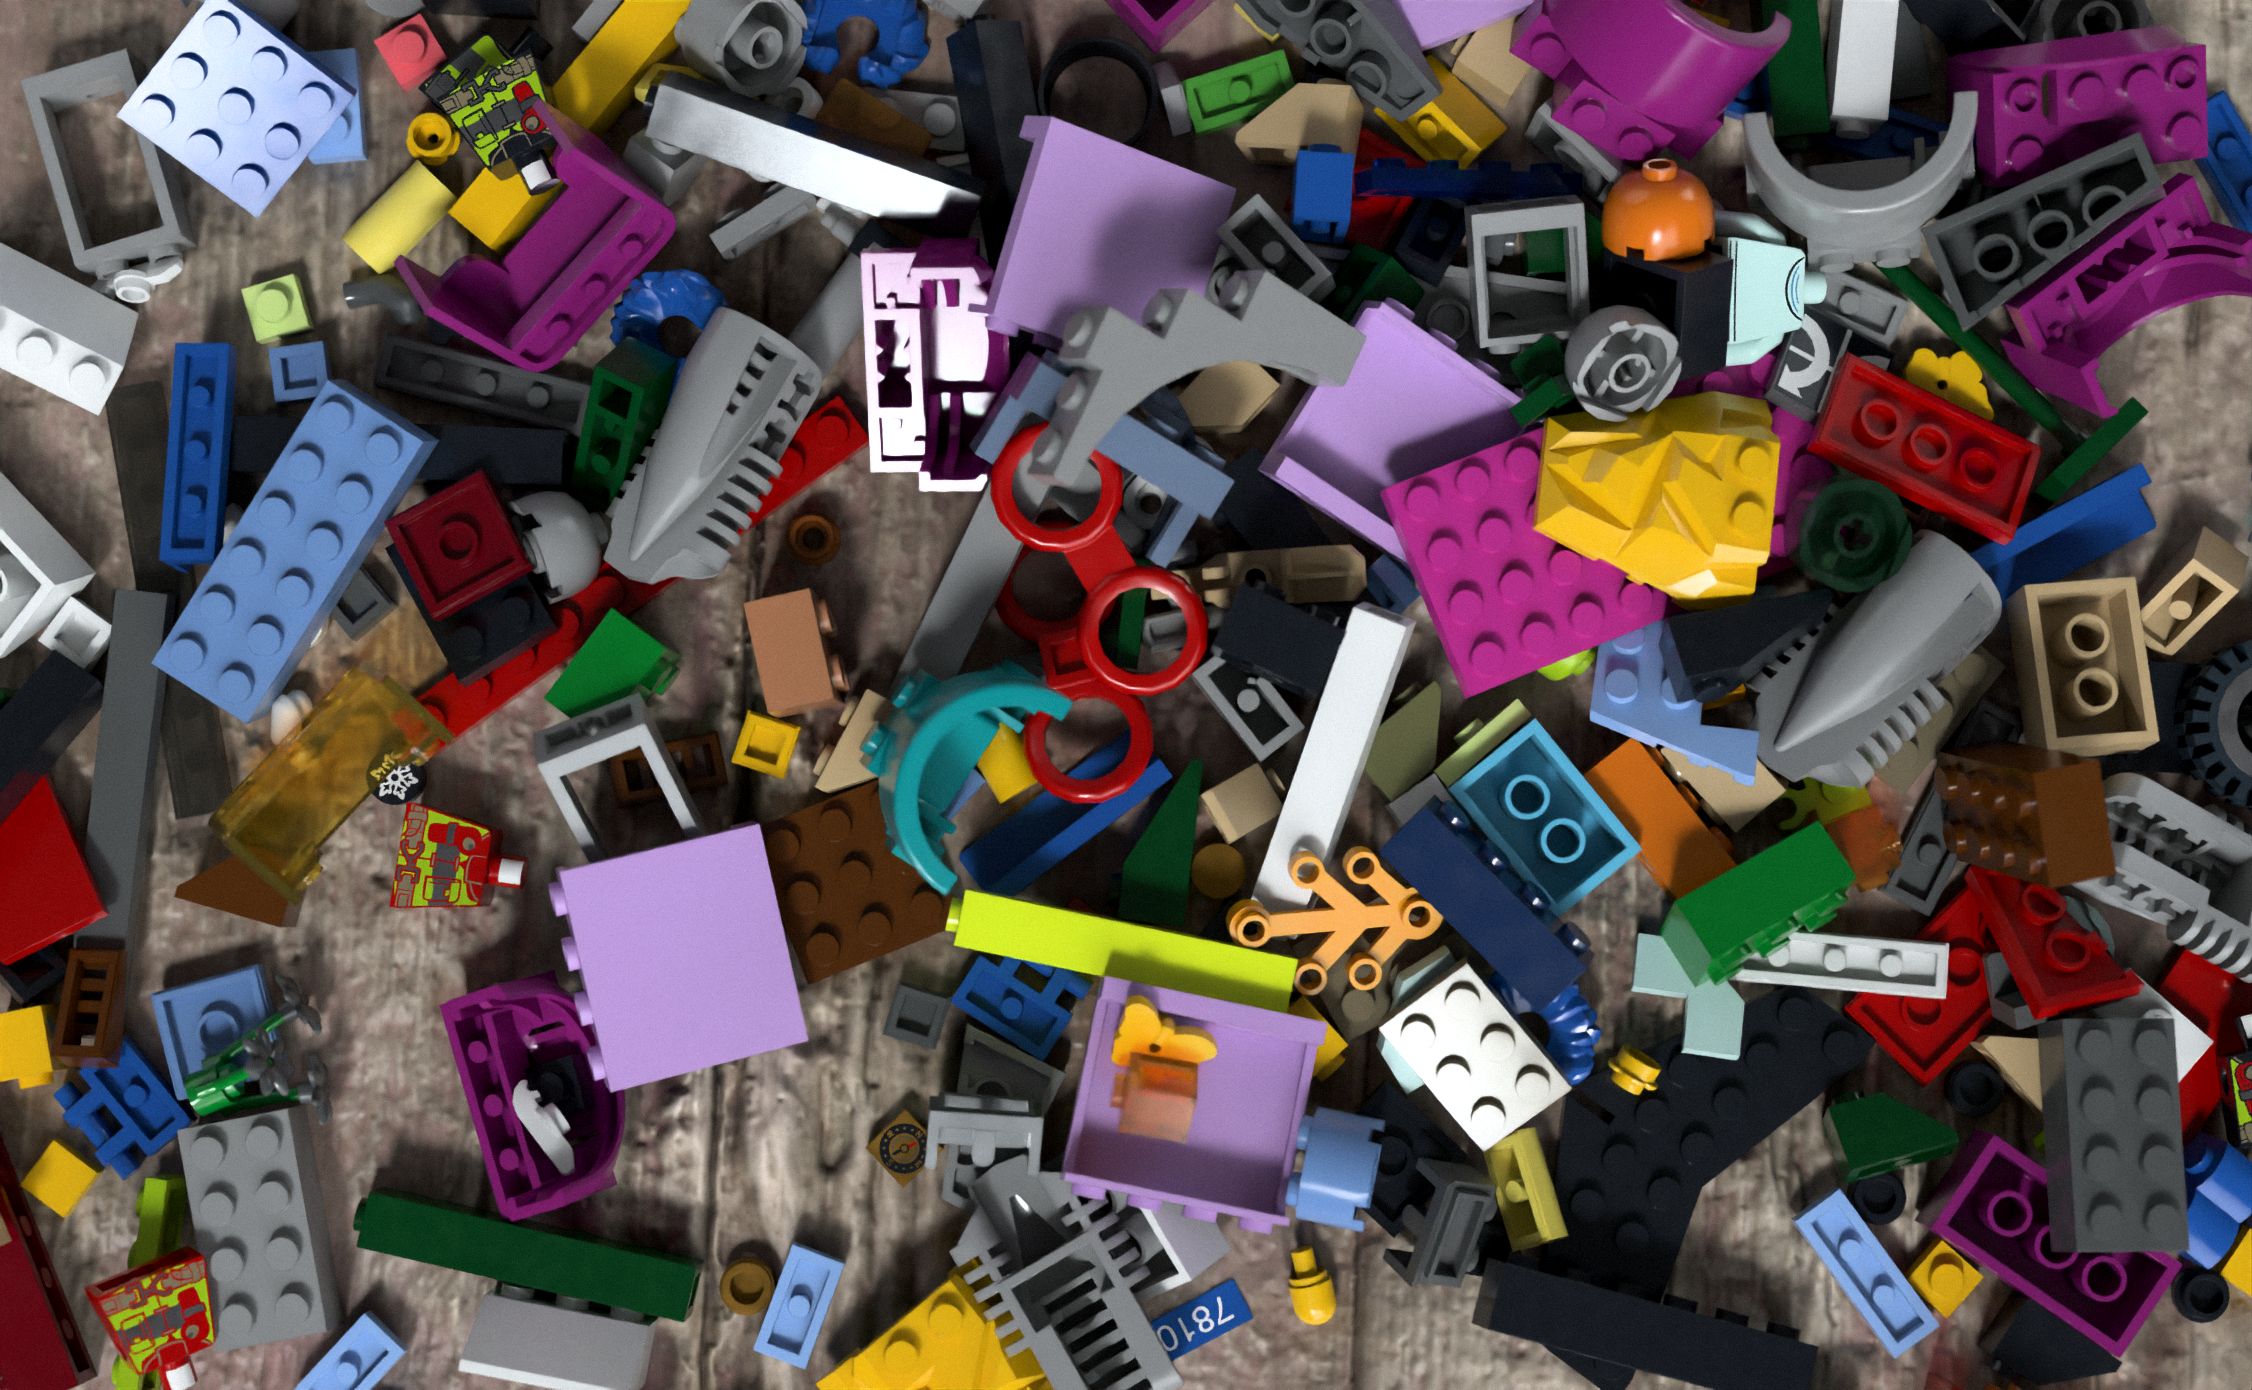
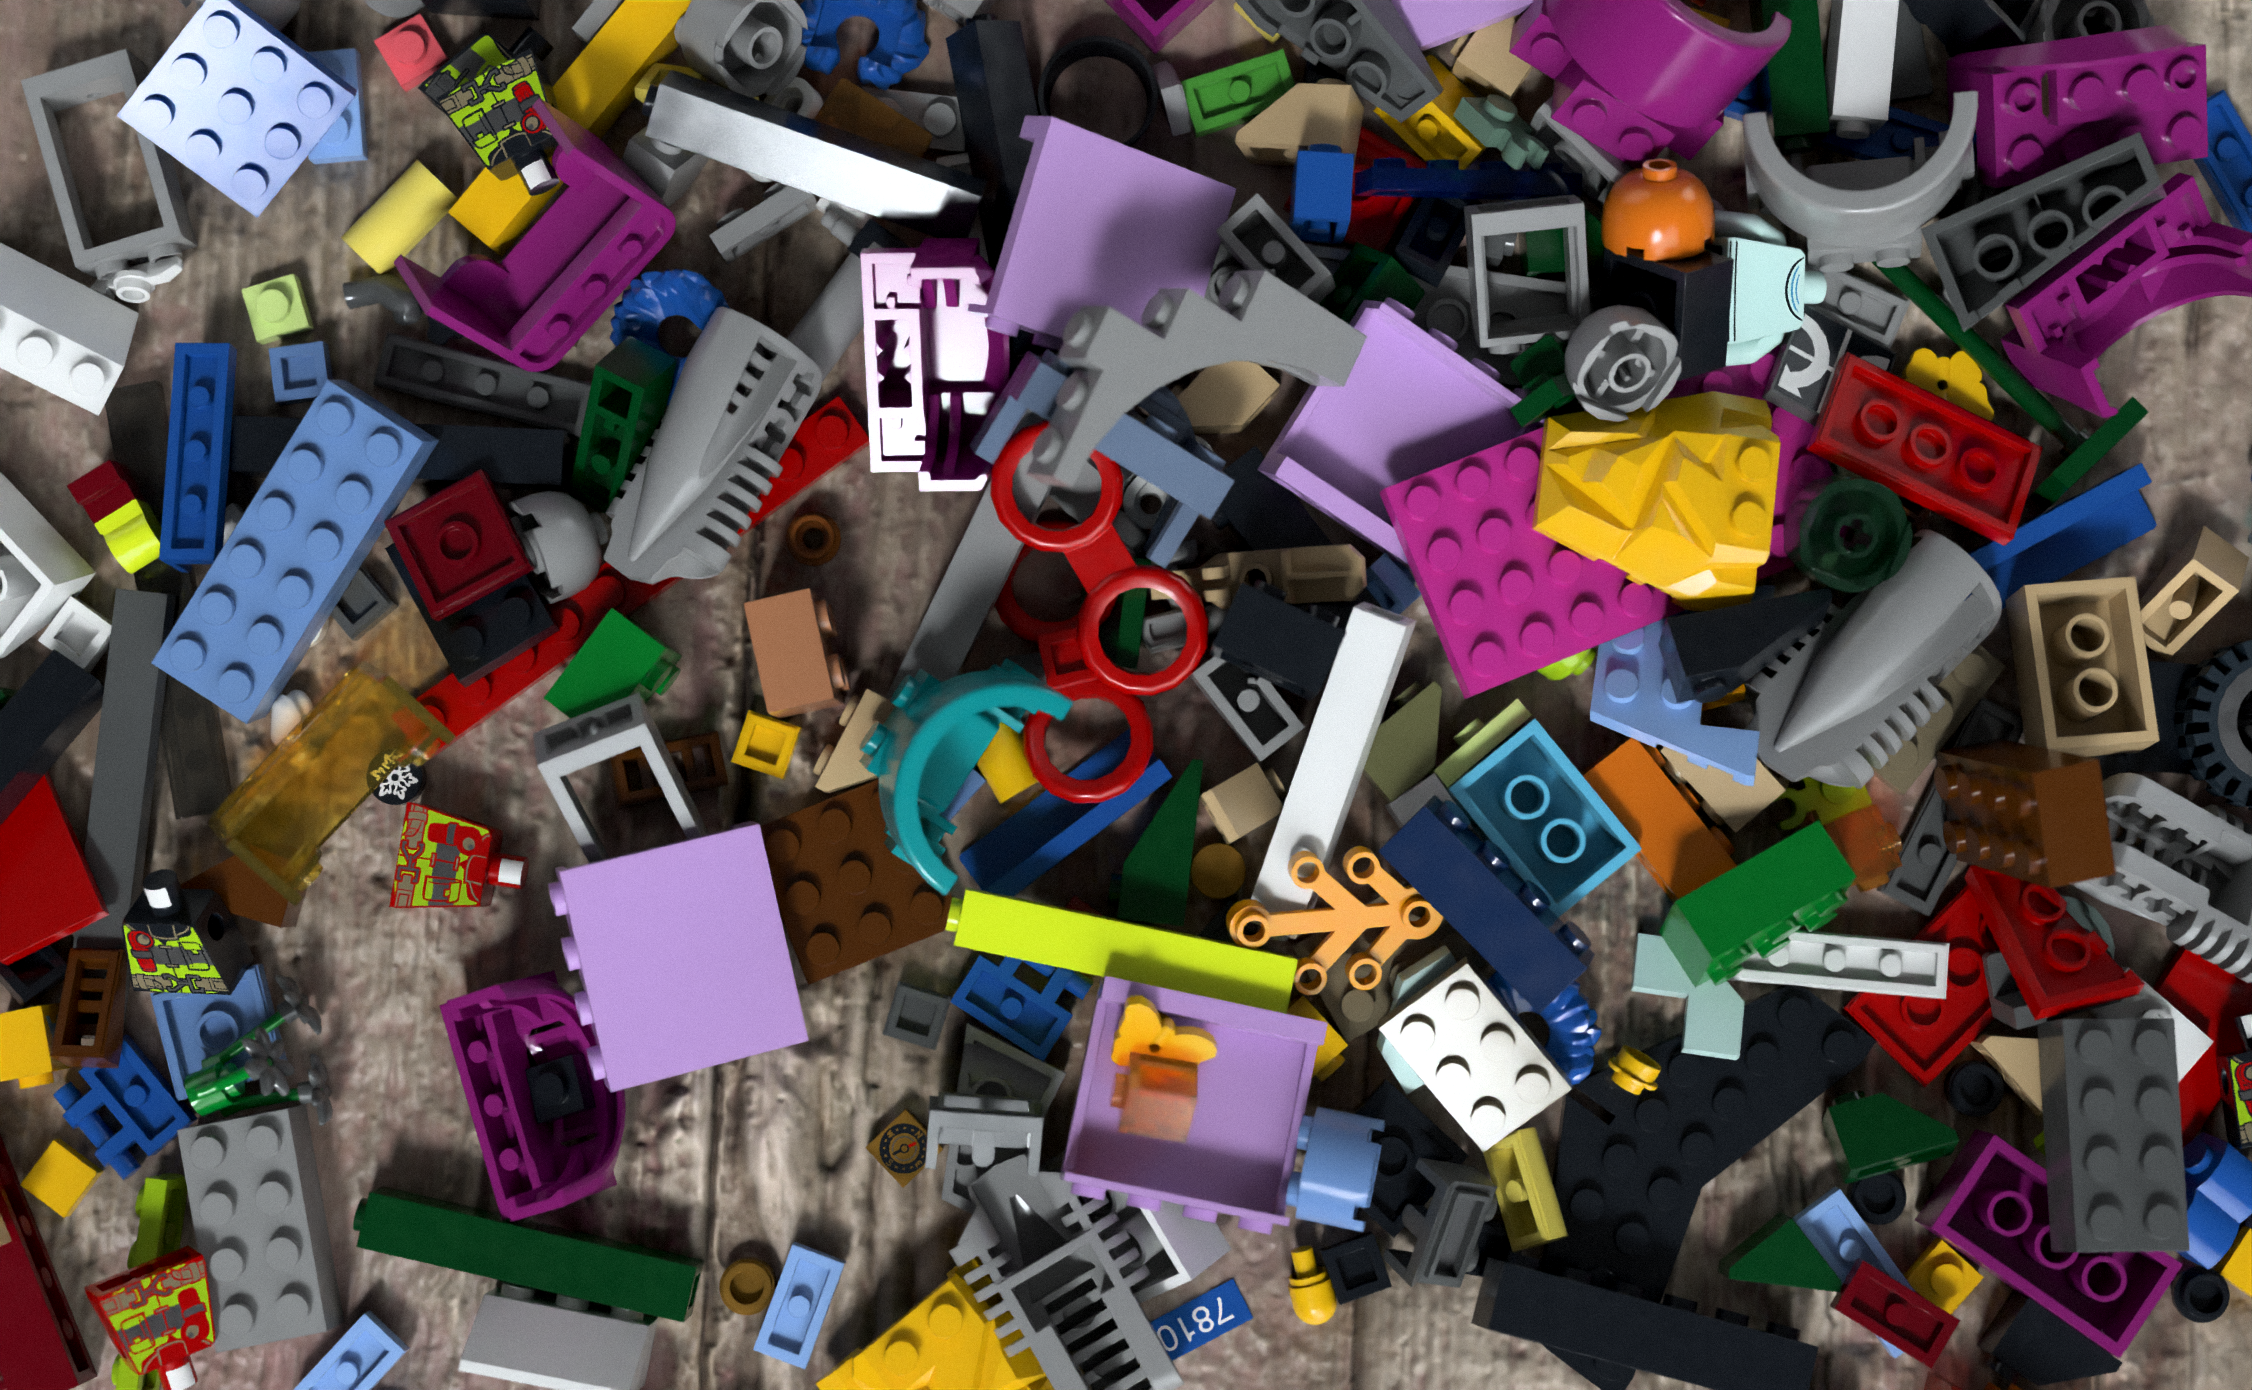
yellow plate [406,112,461,166] -> none
white piece [512,1080,575,1176] -> none
none -> leg [67,459,161,574]
none -> black torso [122,869,254,995]
none -> black plate [1320,1231,1392,1305]
none -> sand green plate [1453,94,1549,170]
none -> dark green slope [1718,1212,1842,1293]
none -> dark red plate [1829,1258,1960,1369]

